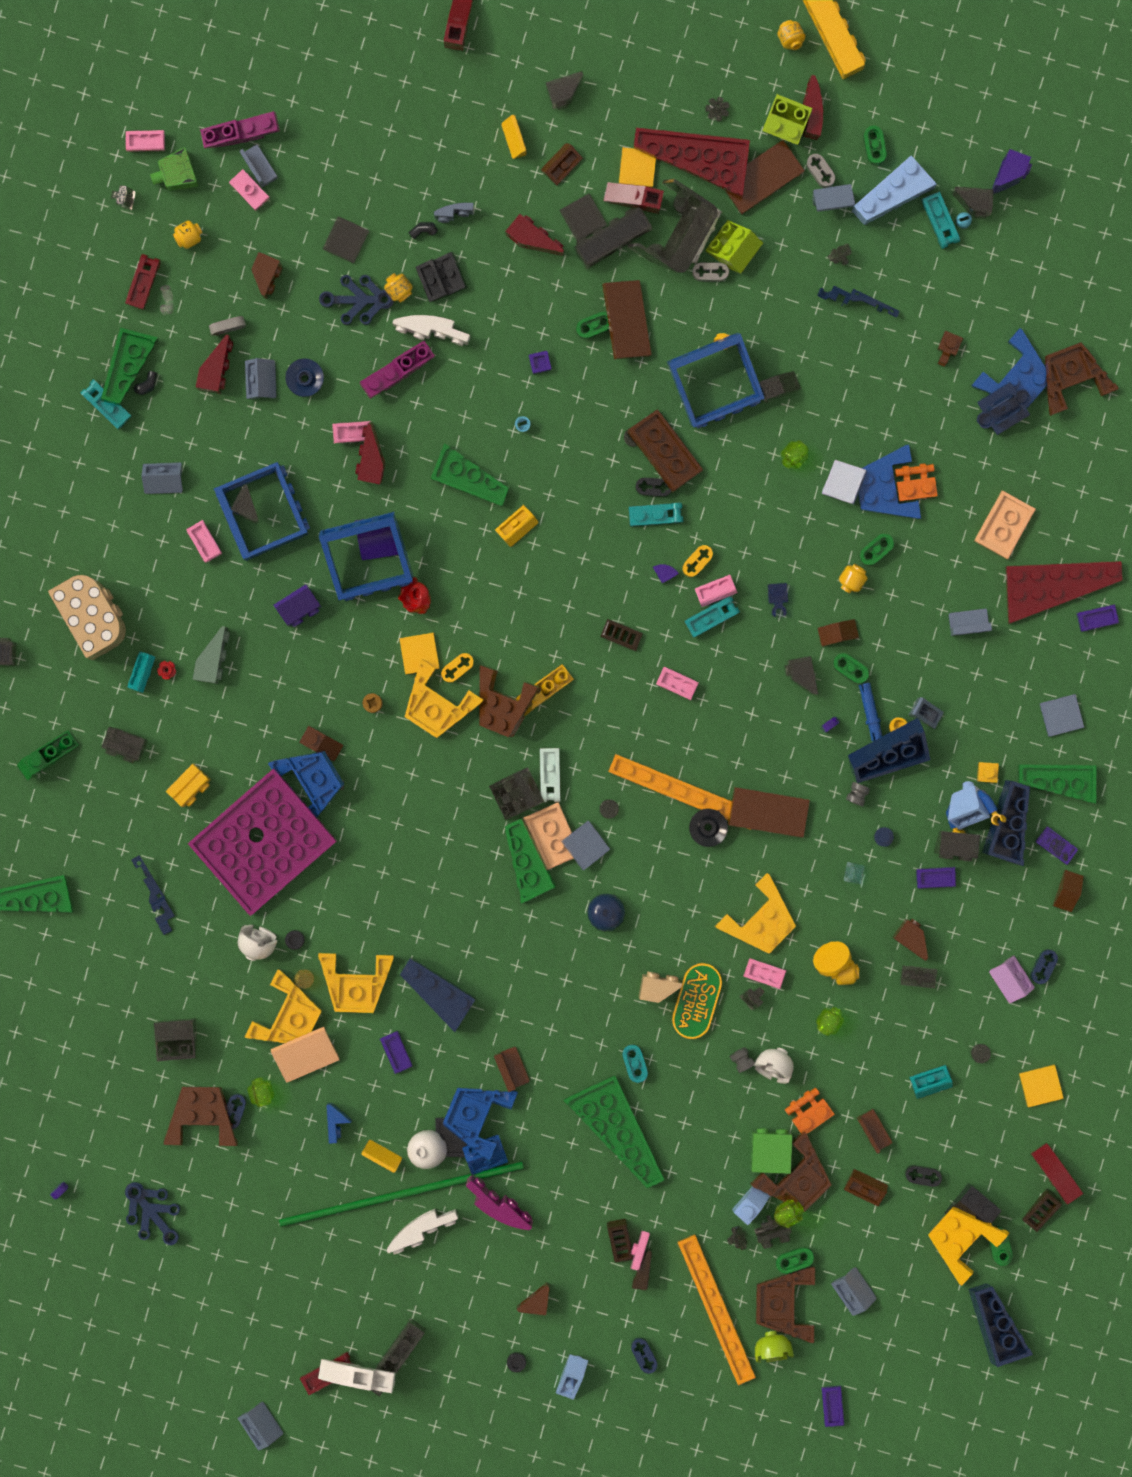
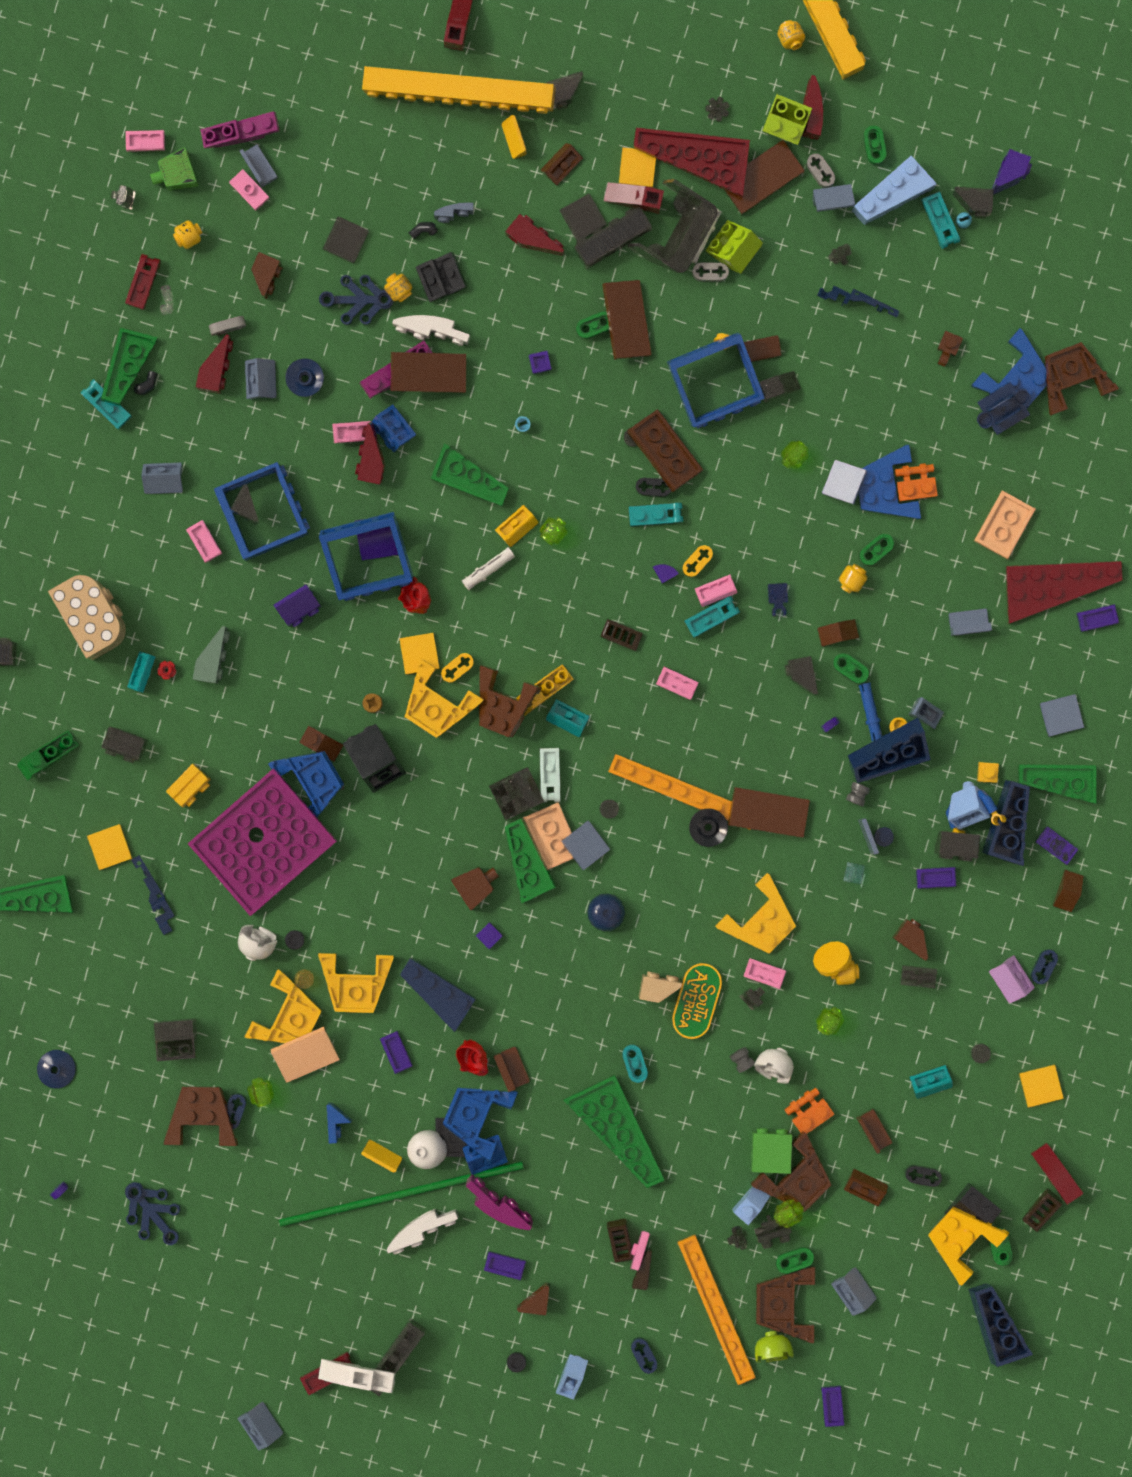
none -> dark blue dish [37,1050,76,1088]
none -> yellow piece [87,824,132,870]
none -> black slope [343,724,406,793]
none -> yellow brick [362,66,556,114]
none -> blue bracket [372,405,416,452]
none -> reddish brown tile [391,352,466,393]
none -> reddish brown torso [451,867,499,911]
none -> red hair [456,1039,489,1076]
none -> white pin [462,547,515,590]
none -> dark purple tile [476,922,503,949]
none -> dark purple tile [484,1251,526,1280]
none -> clear neon green head [539,516,568,546]
none -> teal slope [546,699,590,737]
none -> reddish brown slope [744,335,781,362]
none -> sand blue piece [858,818,879,855]

